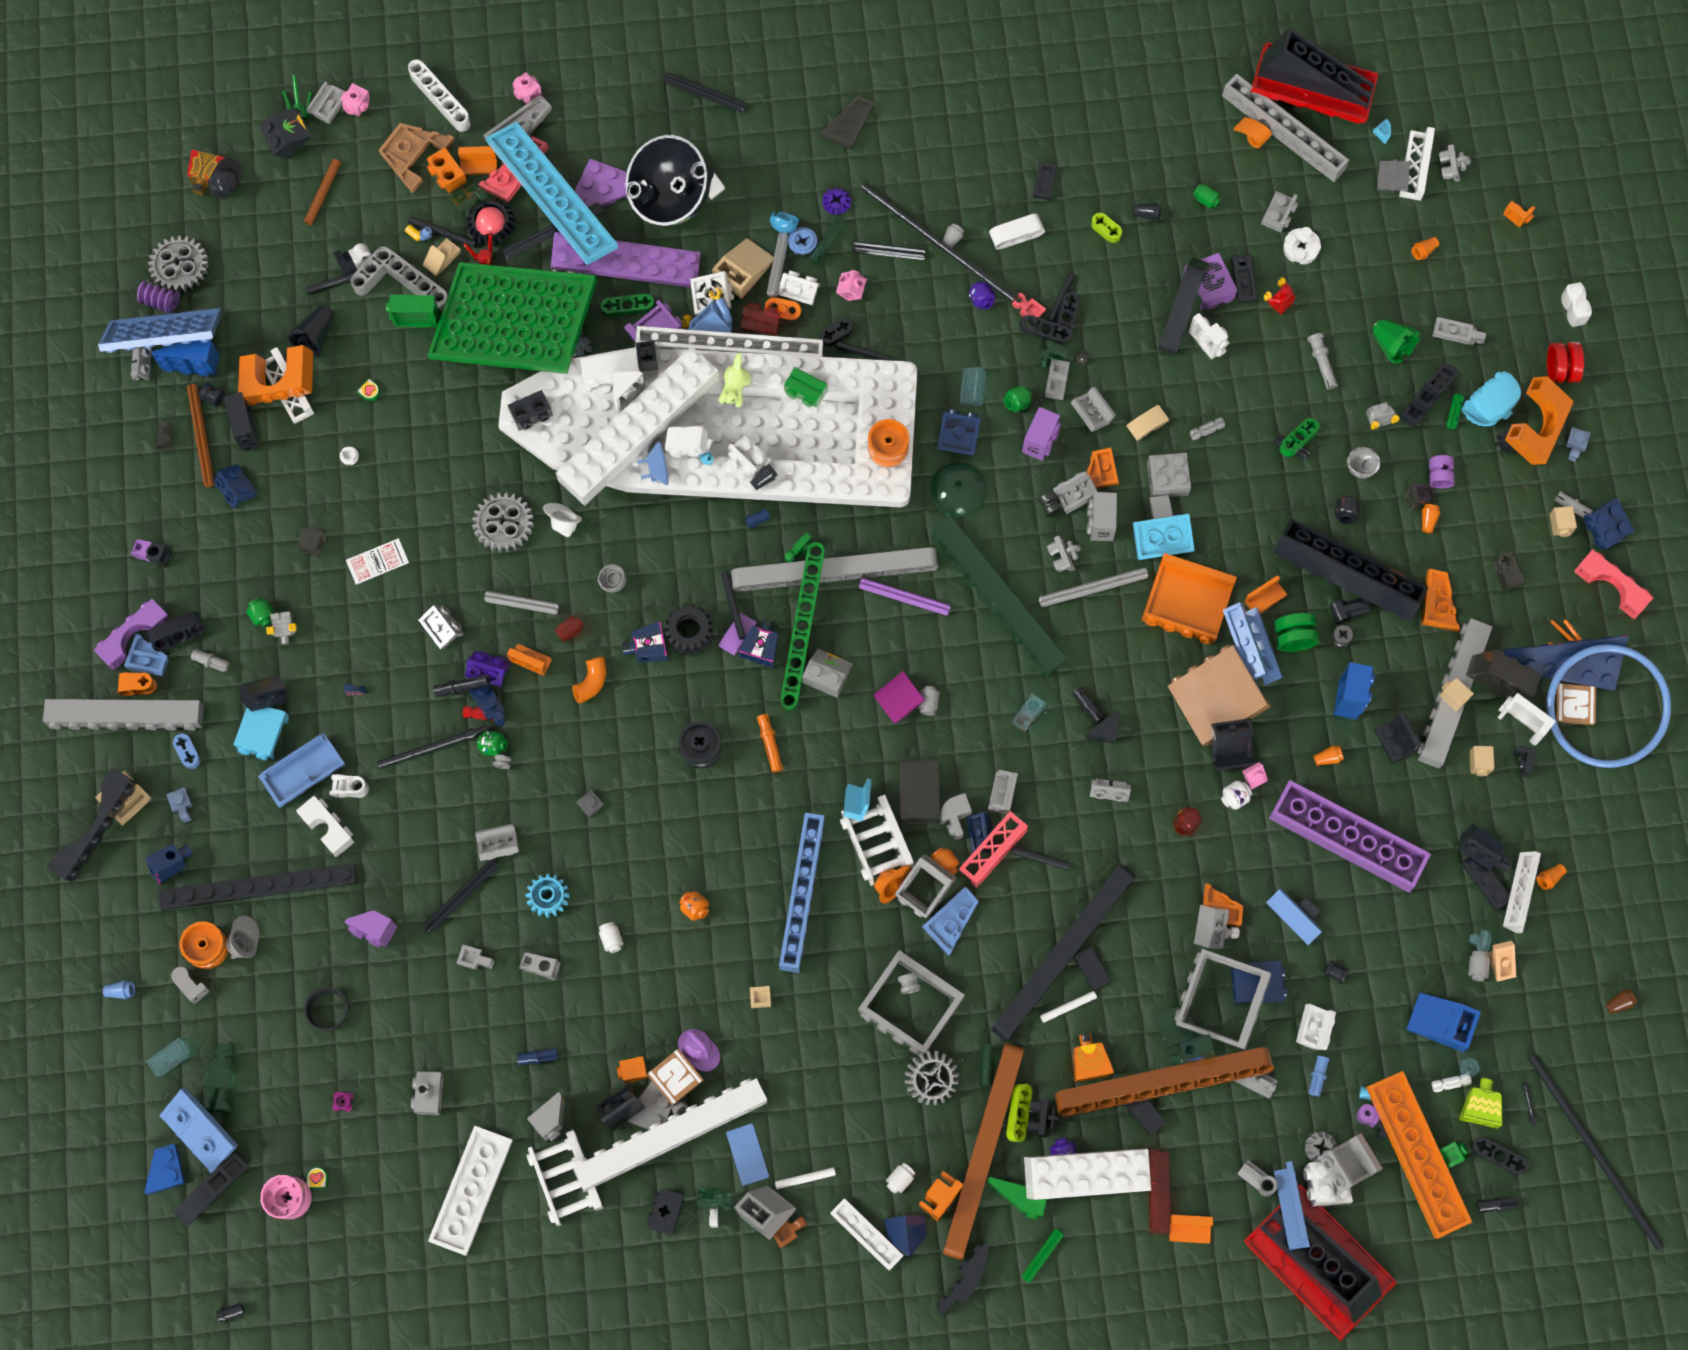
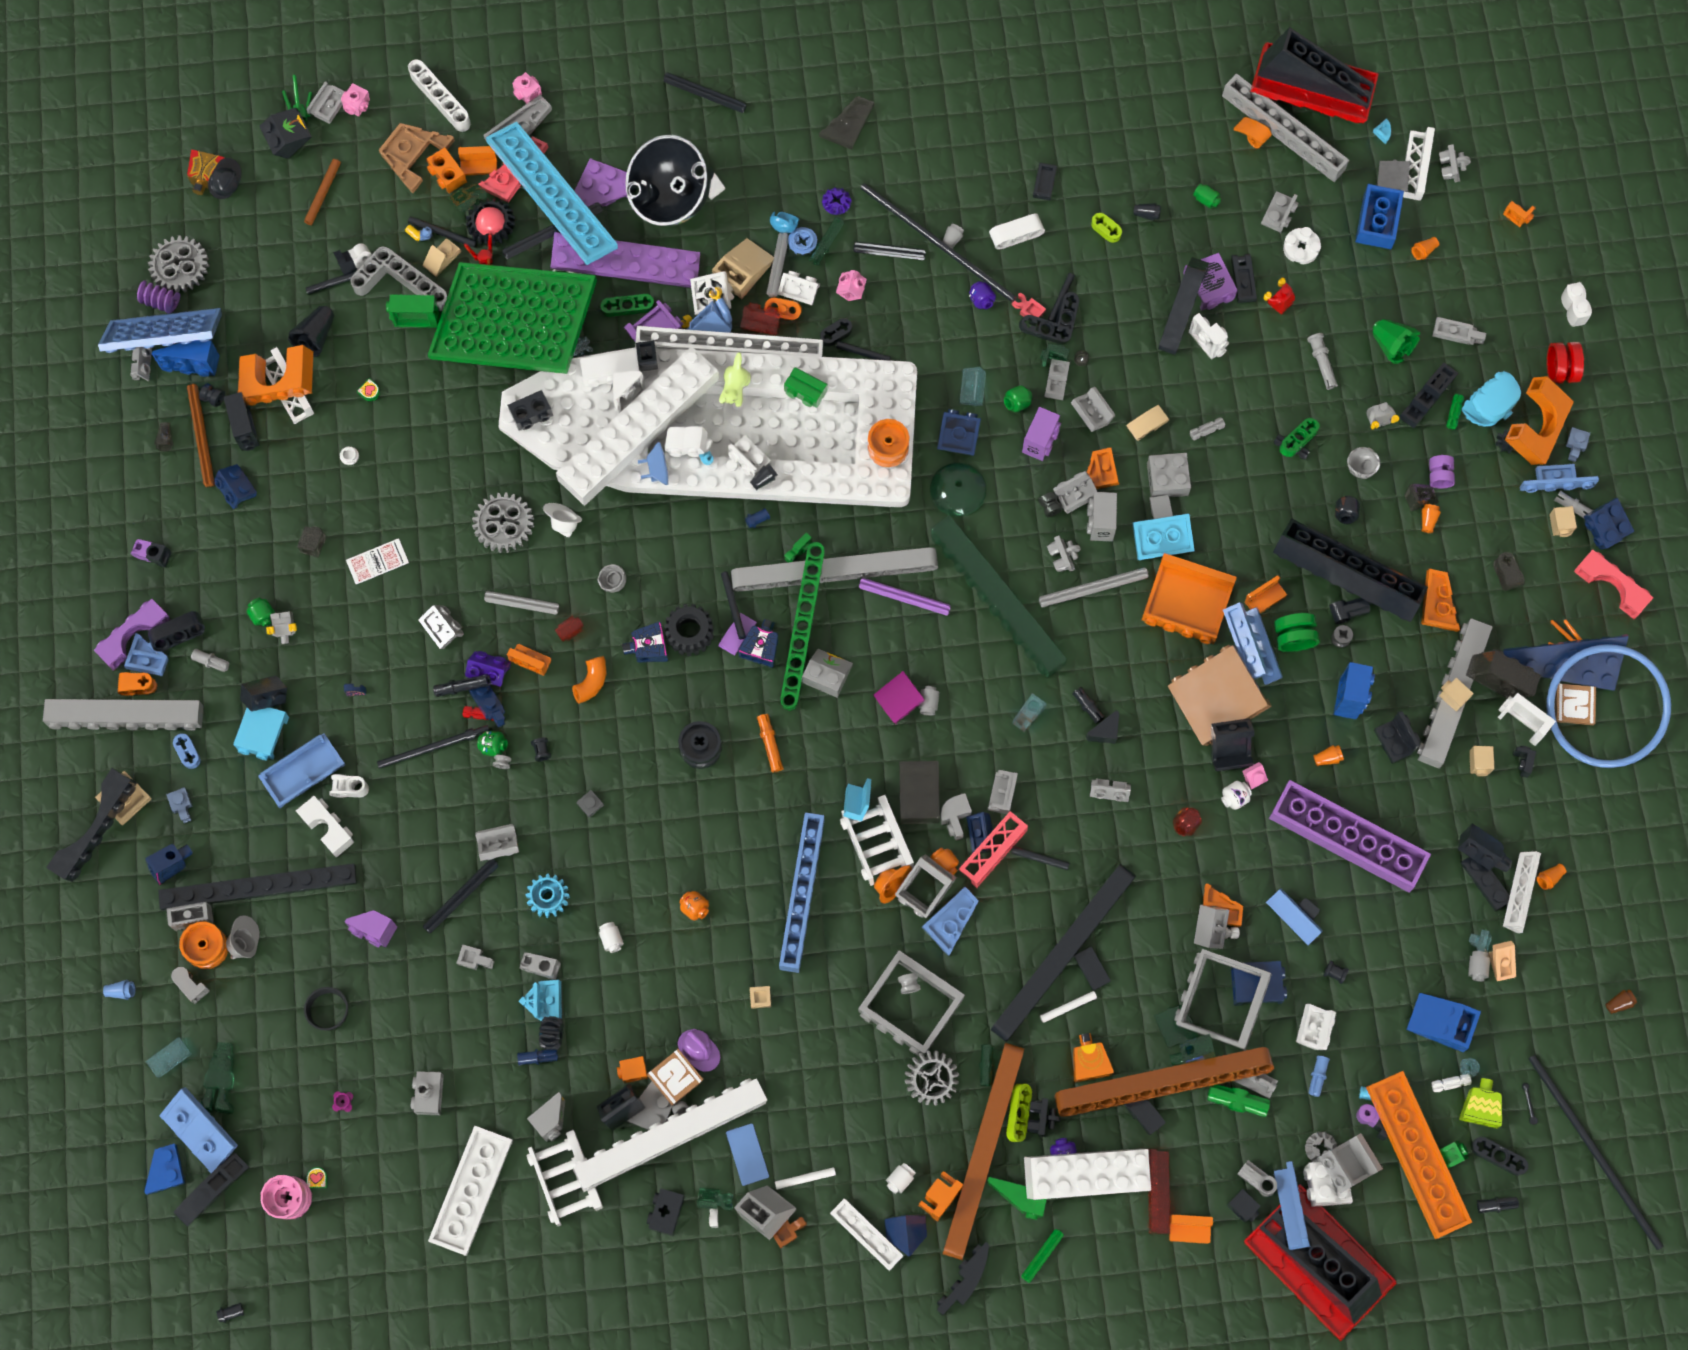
none -> light grey brick [167,902,213,931]
none -> medium azure slope [519,980,562,1021]
none -> black bush [531,737,552,762]
none -> black gear [539,1016,564,1050]
none -> green piece [1207,1084,1270,1117]
none -> black brick [1226,1189,1261,1223]
none -> blue brick [1355,184,1404,249]
none -> medium blue bracket [1520,464,1599,493]

